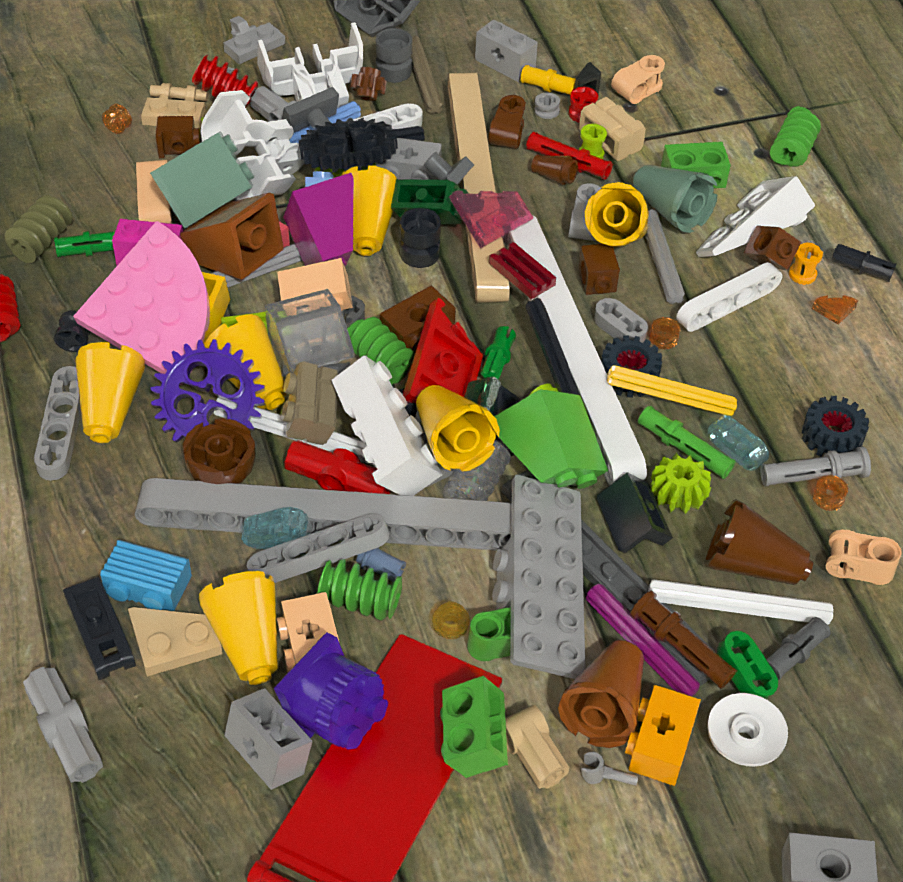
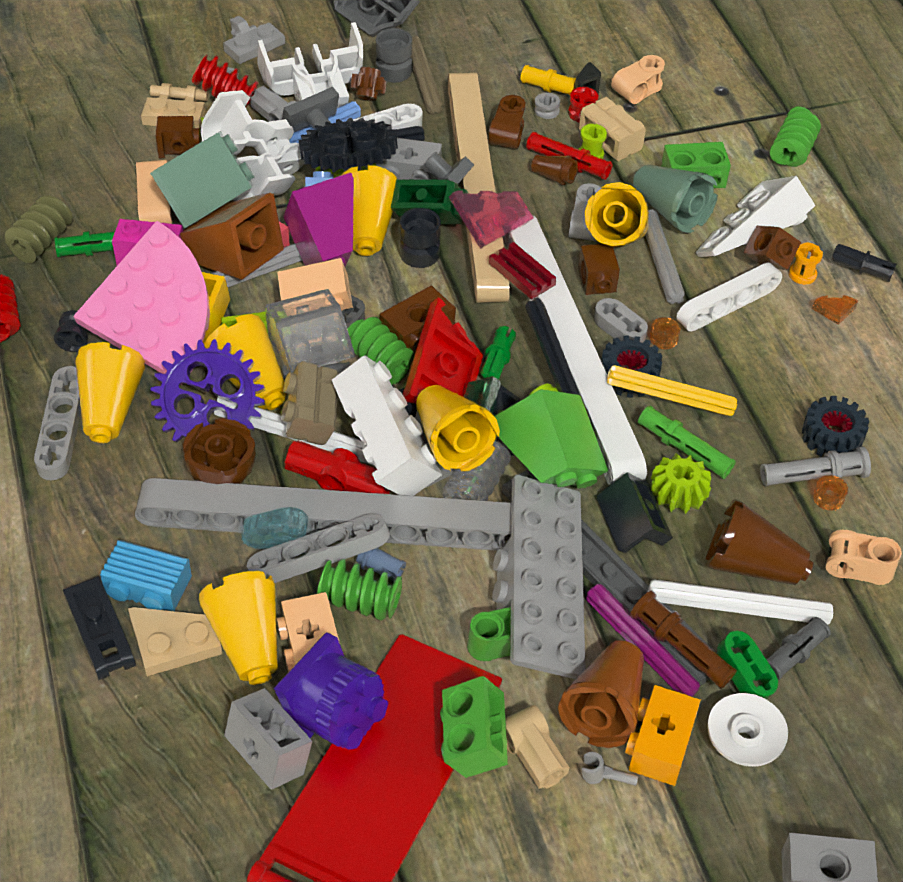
light grey piece [23,667,103,783] -> none
clear orange bush [102,104,132,134] -> none
clear yellow plate [432,602,470,639] -> none
light grey brick [475,20,538,82] -> none
clear light blue beam [708,415,769,471] -> none

